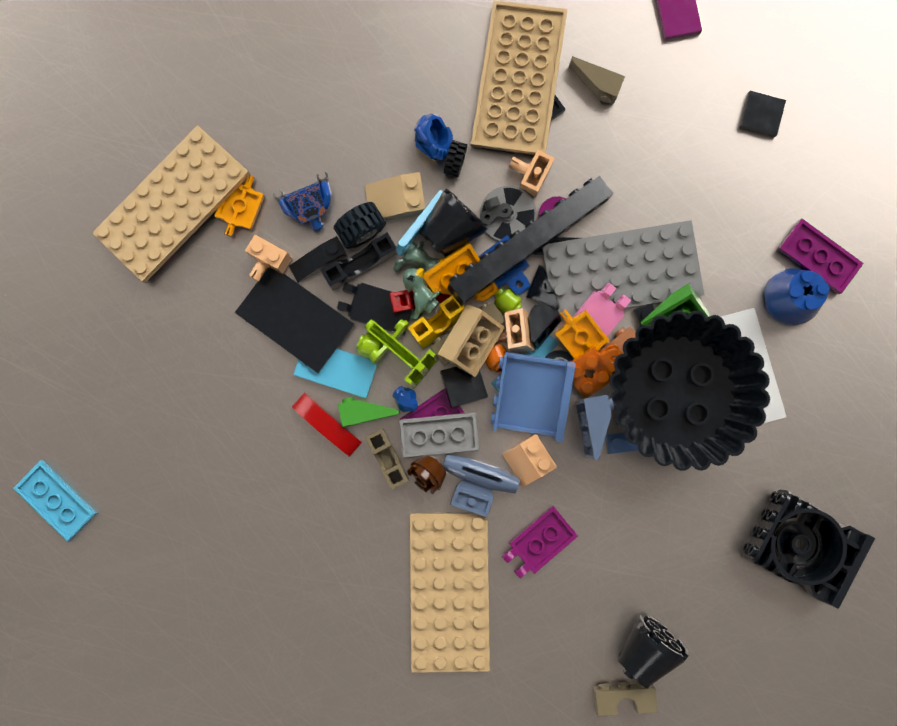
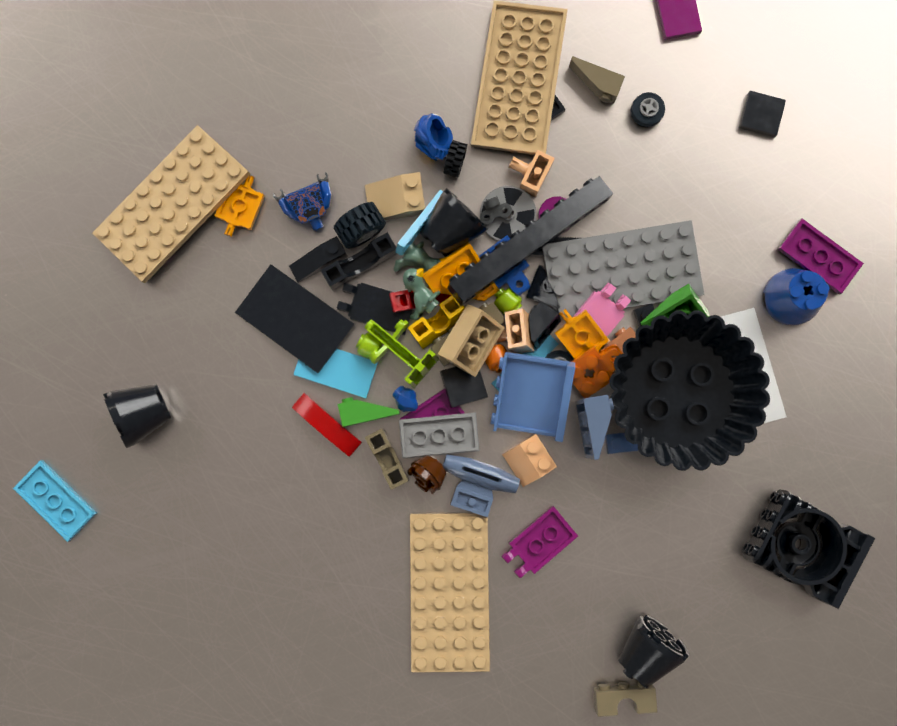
light nougat brick [245,235,292,282] -> none
none -> black cone [103,384,171,448]
none -> black wheel [631,92,665,127]

